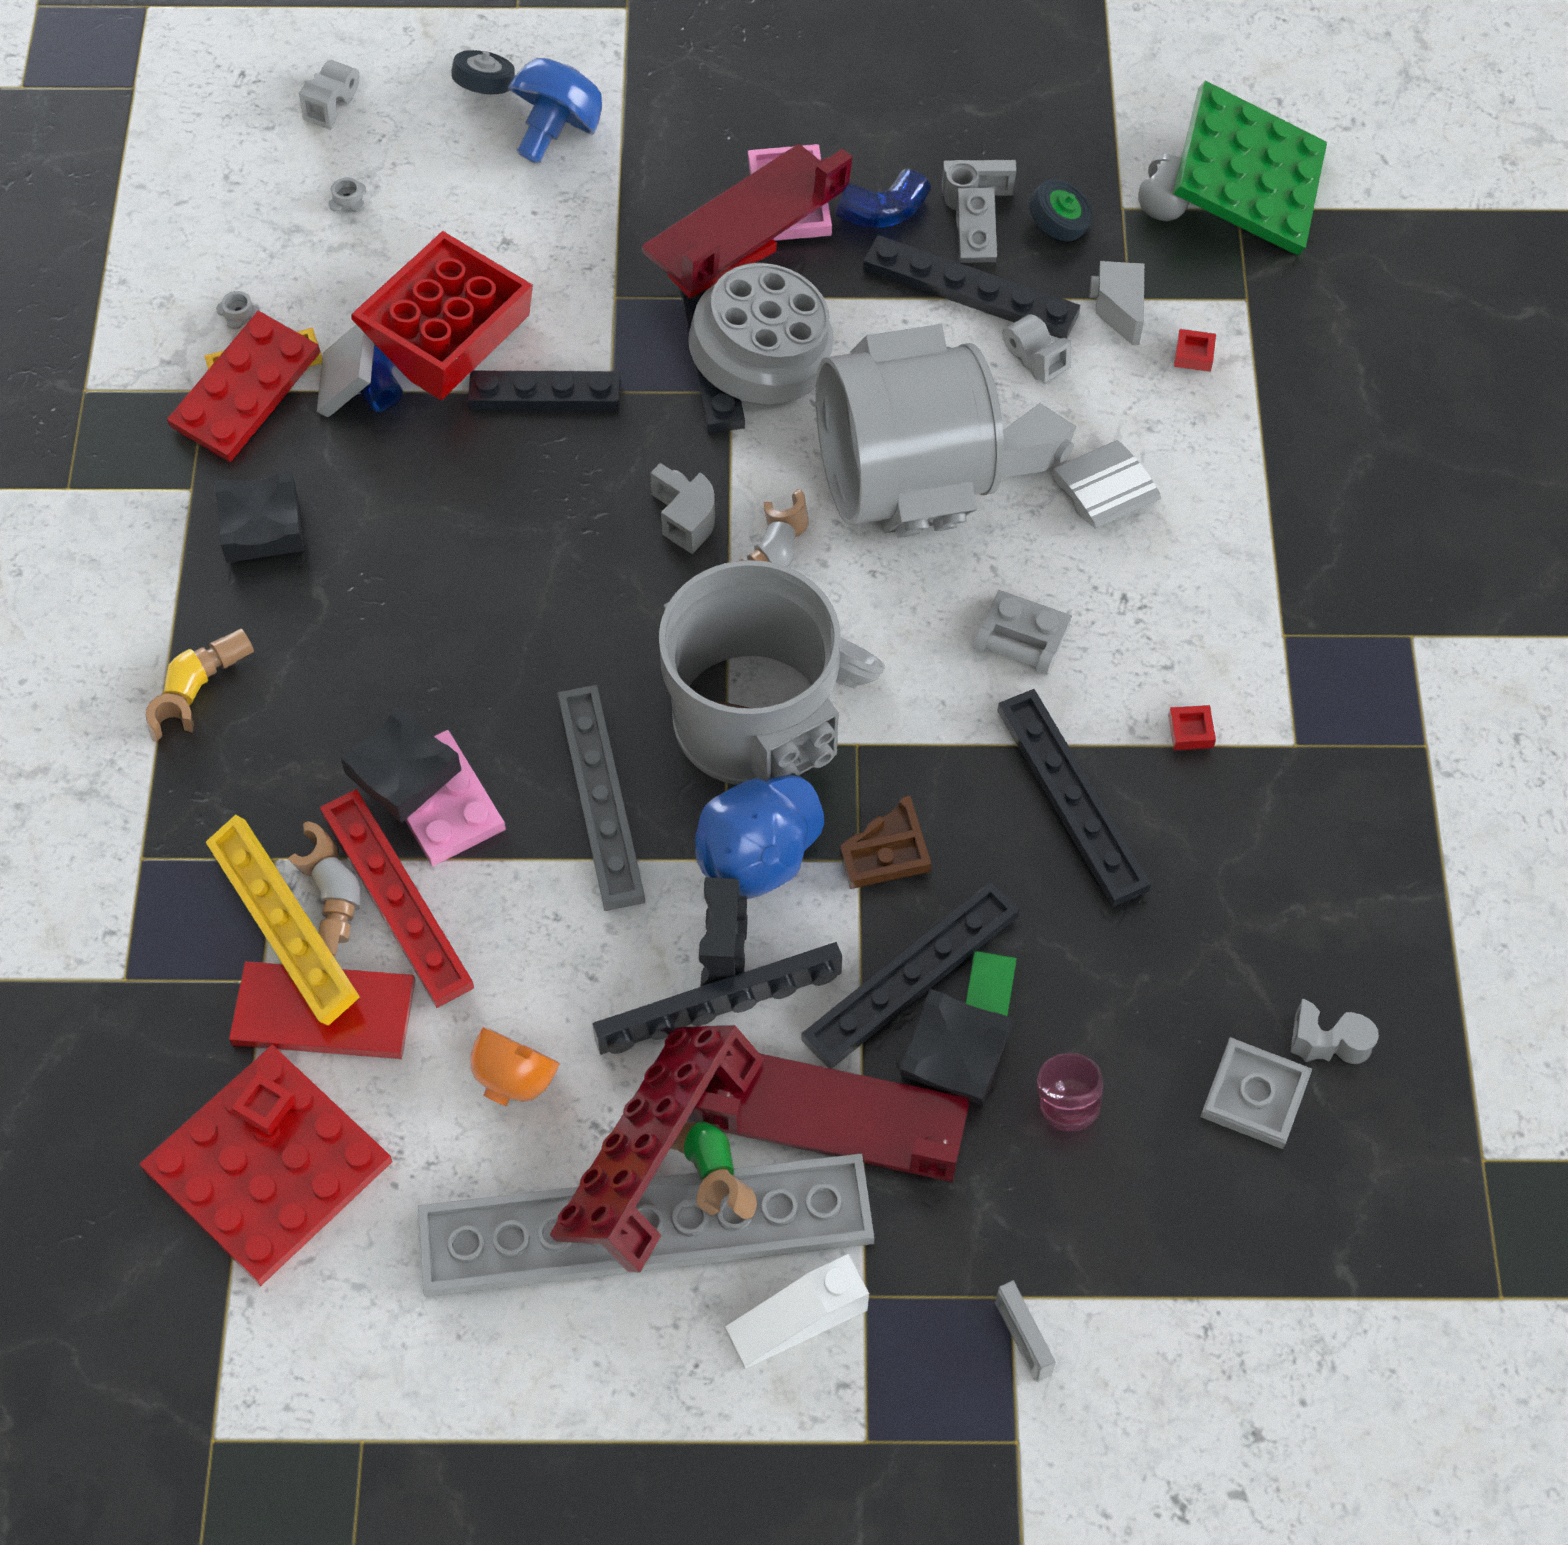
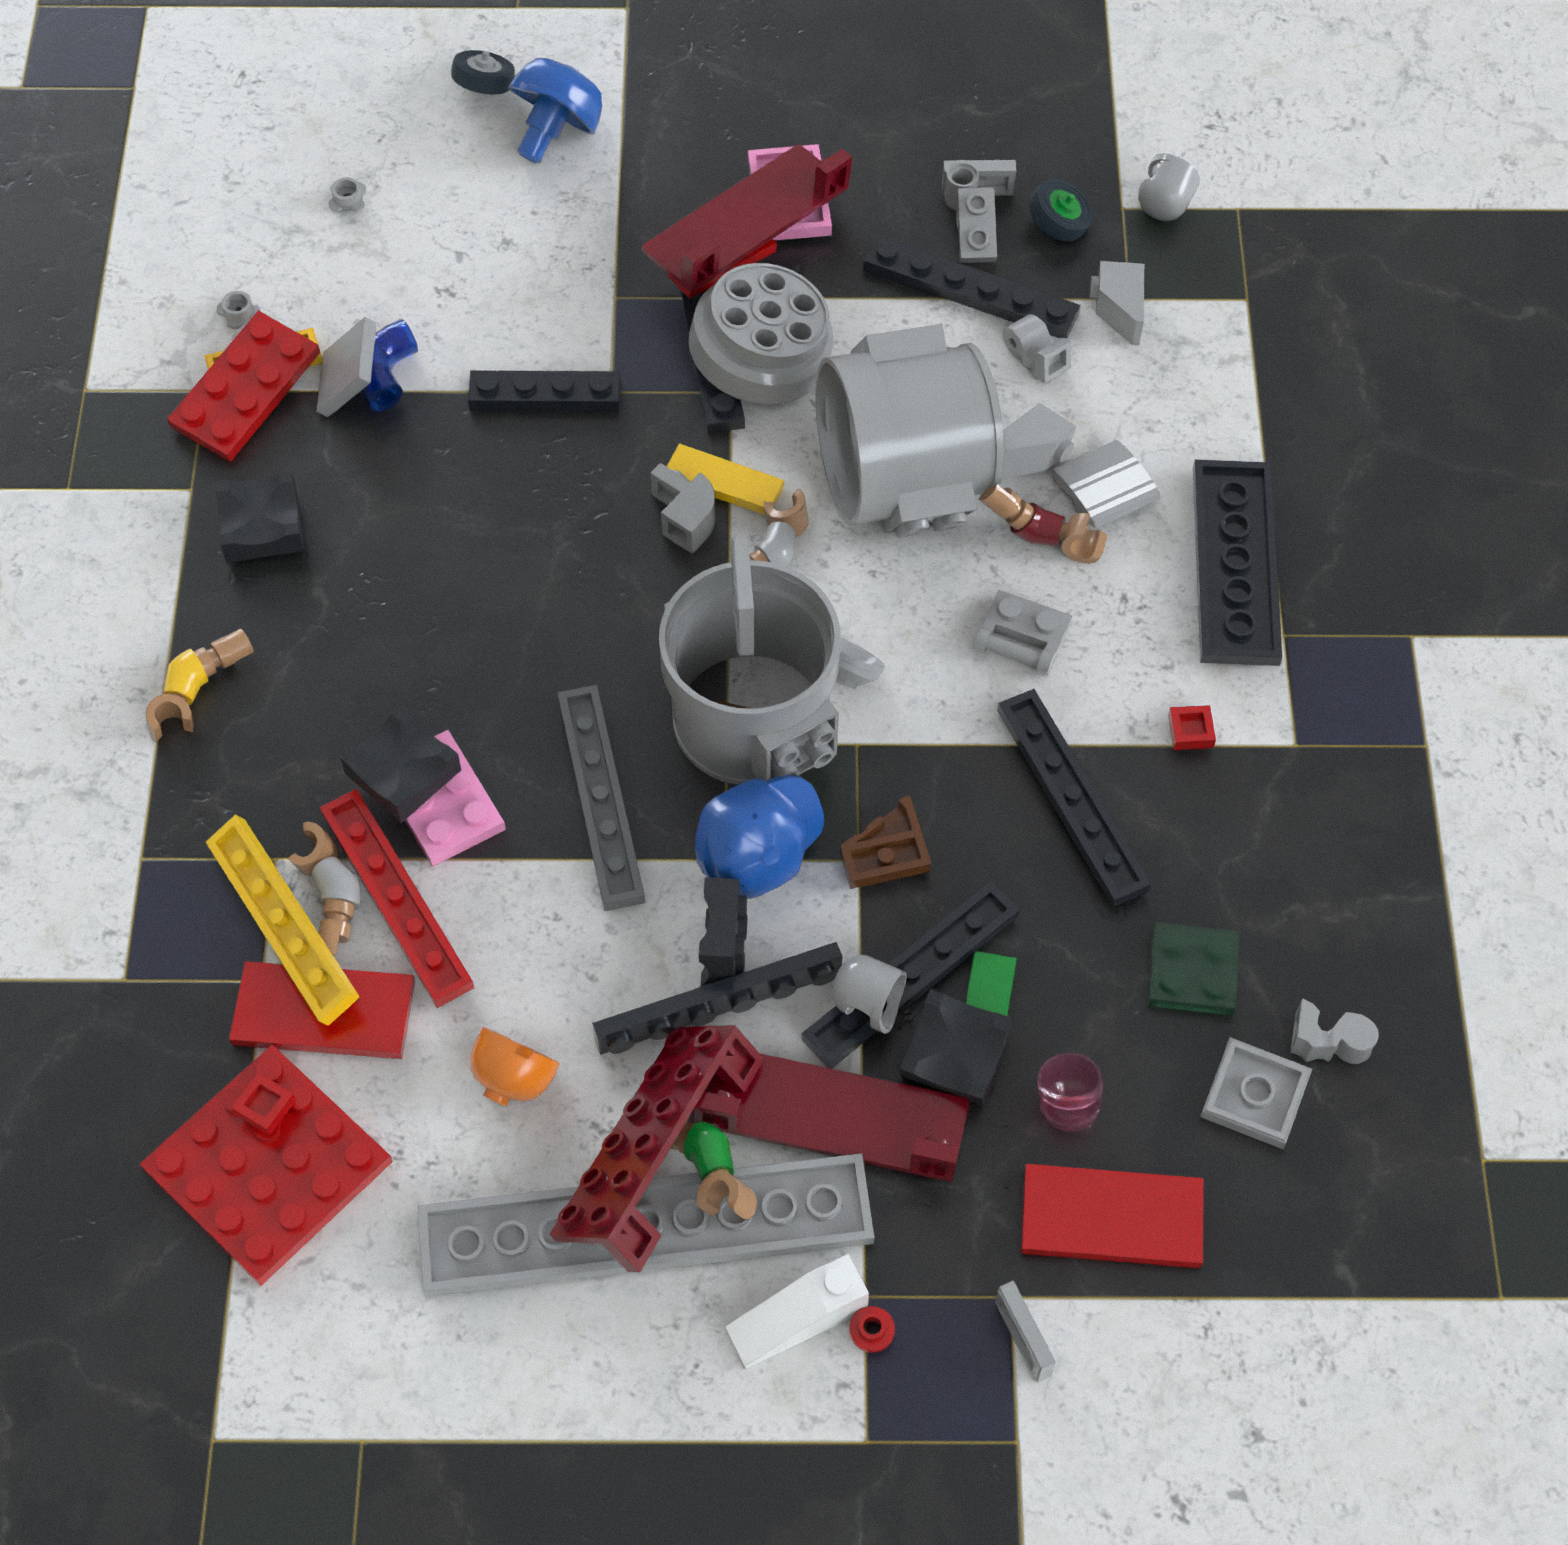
light grey leg [299,60,359,130] -> none
red slope [351,231,533,401] -> none
clear blue cylinder [836,169,931,228] -> none
green plate [1173,80,1327,256] -> none
red plate [1174,329,1216,372] -> none
none -> yellow tile [667,444,784,515]
none -> light grey tile [731,536,754,656]
none -> light grey helmet [832,955,907,1034]
none -> red plate [849,1306,895,1353]
none -> medium nougat piece [978,484,1107,564]
none -> red tile [1021,1164,1203,1269]
none -> clear green plate [1148,922,1239,1015]
none -> black plate [1193,459,1283,666]

